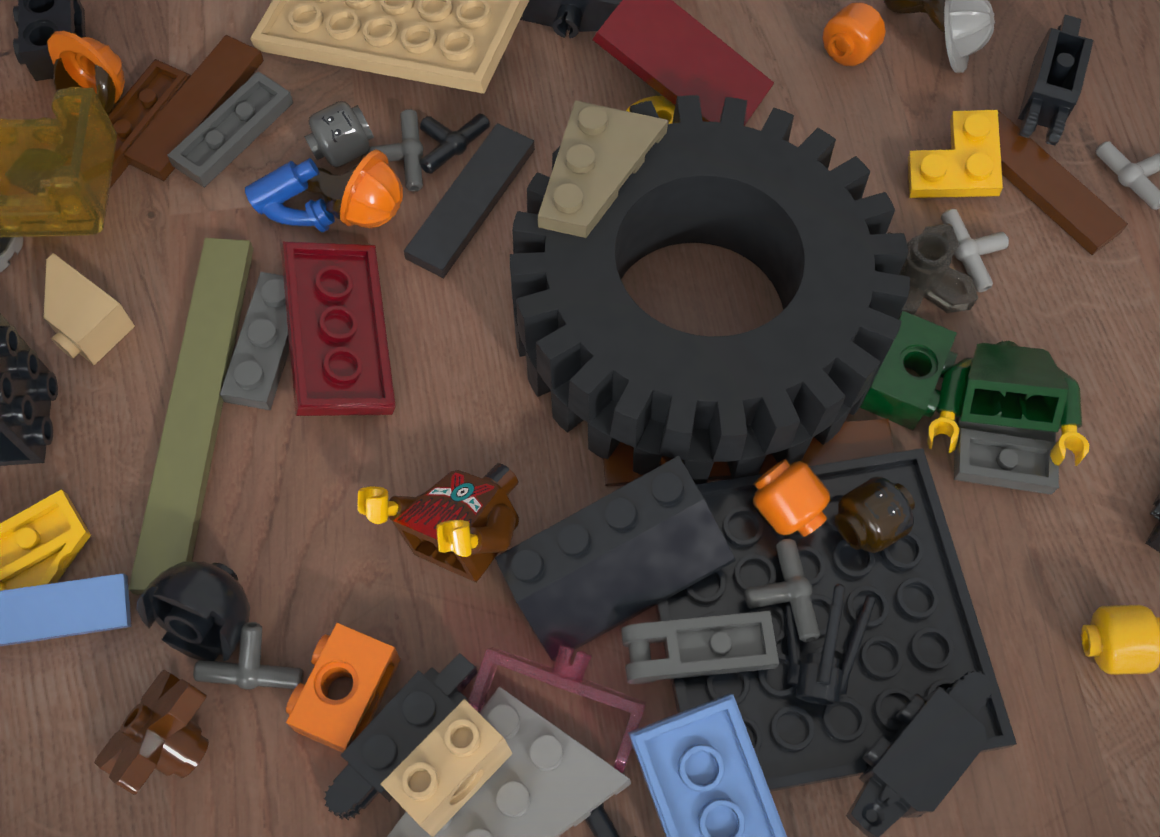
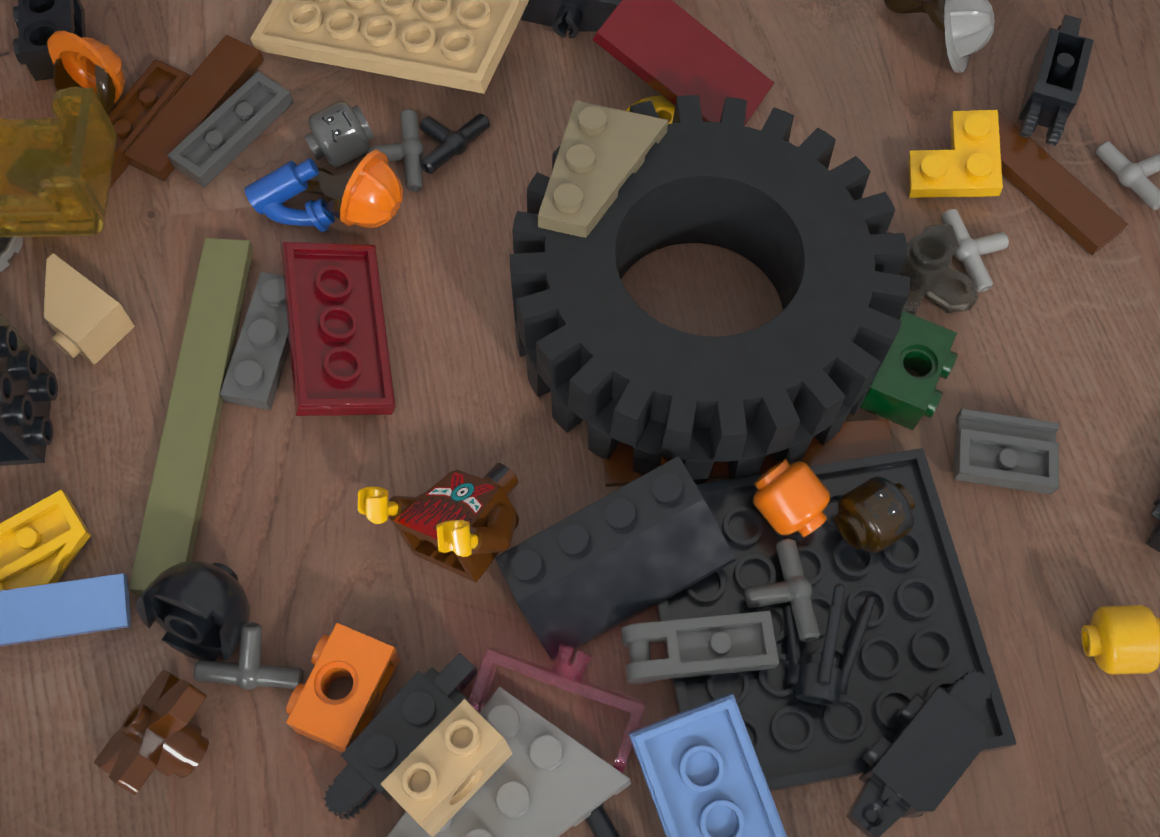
black tile [404,123,535,279] -> none
orange head [822,2,886,66] -> none
dark green torso [927,341,1089,466] -> none

